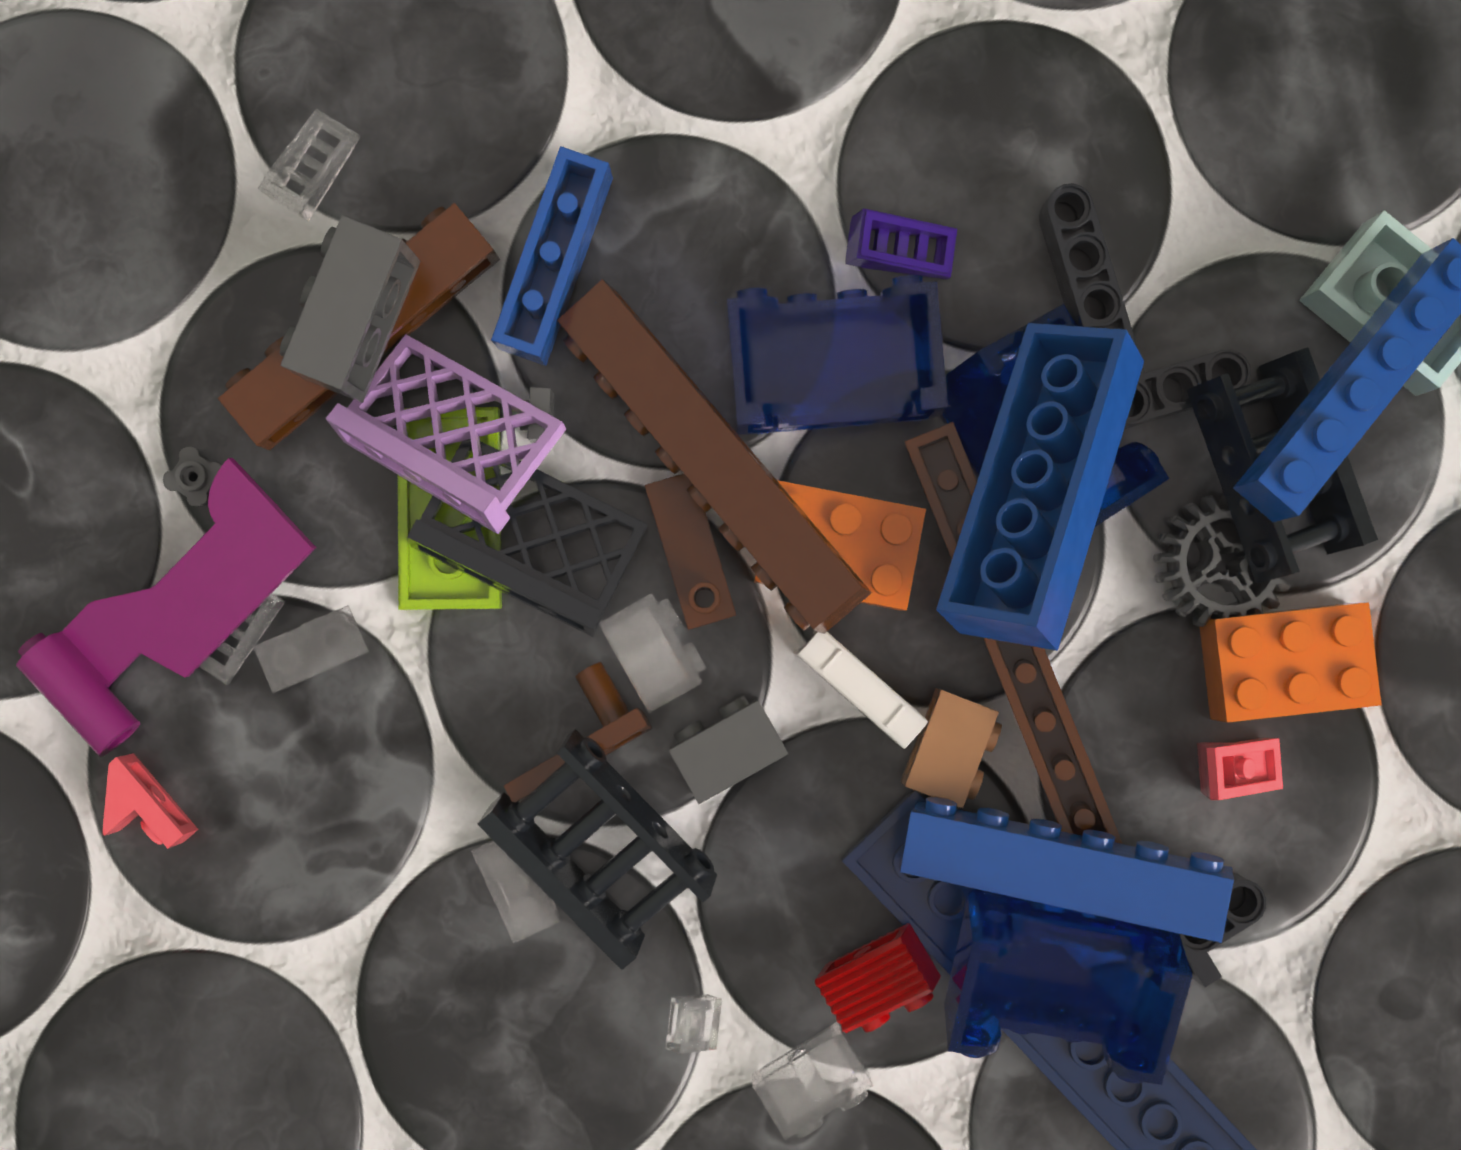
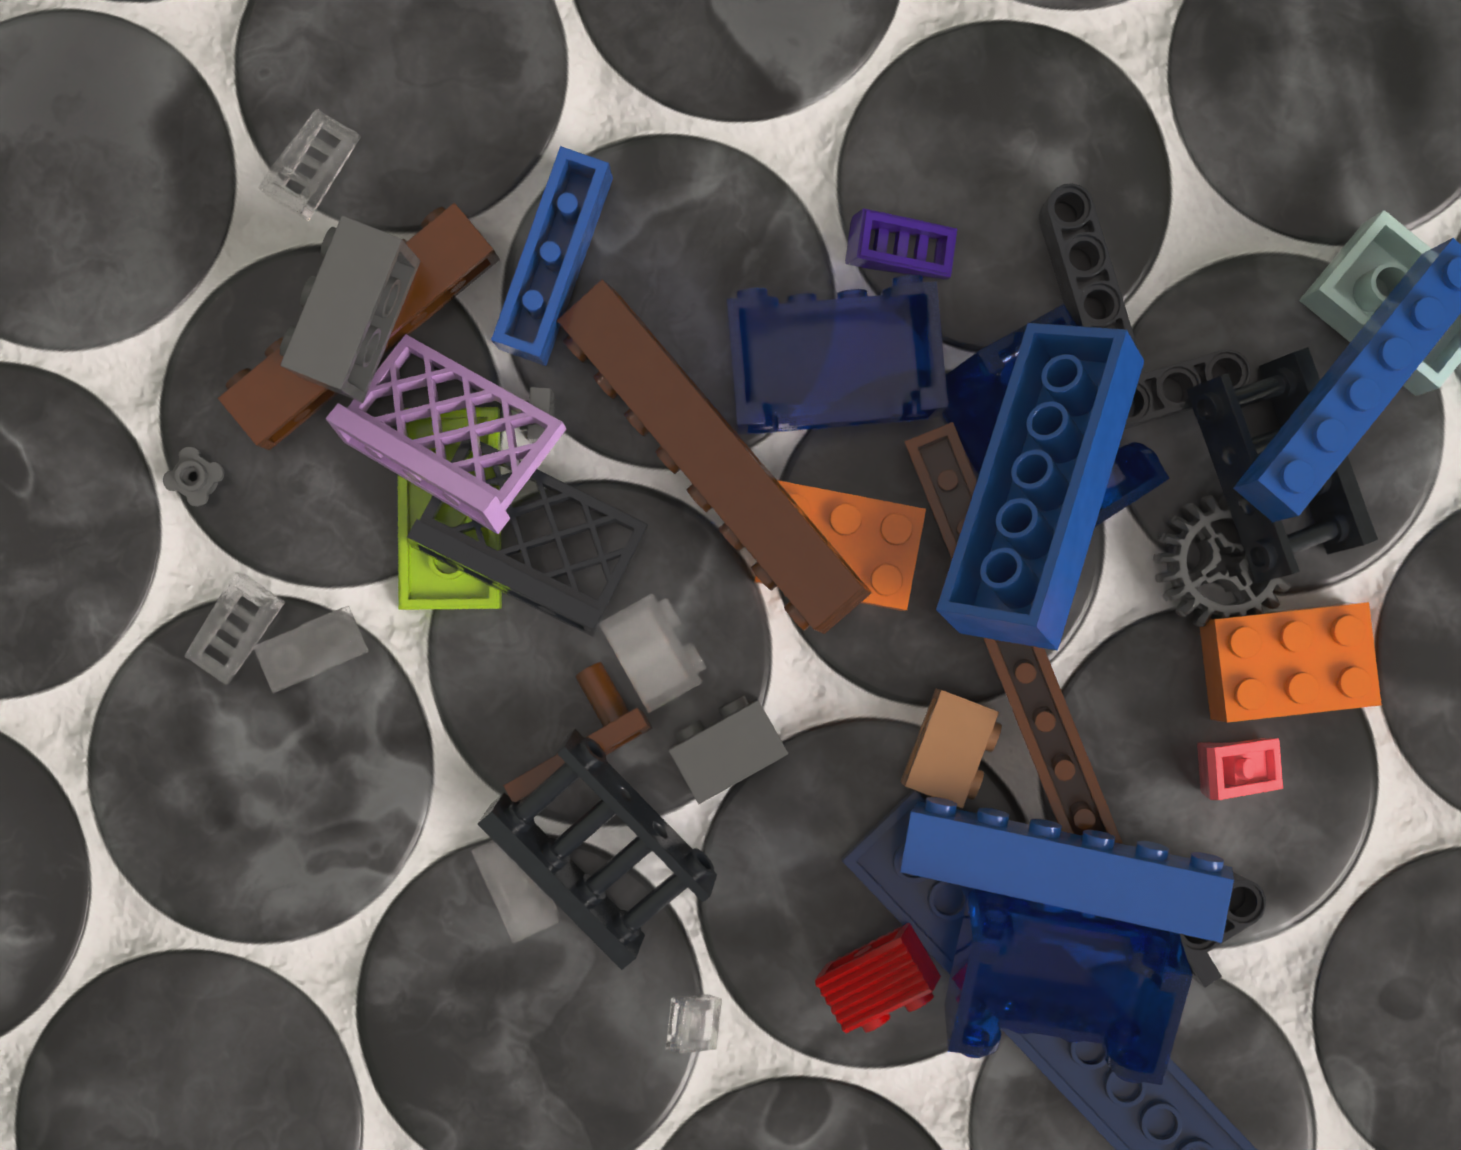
magenta door [16,458,317,757] -> none
coral slope [103,753,199,849] -> none
reddish brown piece [645,473,737,630] -> none
clear brick [752,1022,874,1140] -> none
white piece [794,630,928,749] -> none

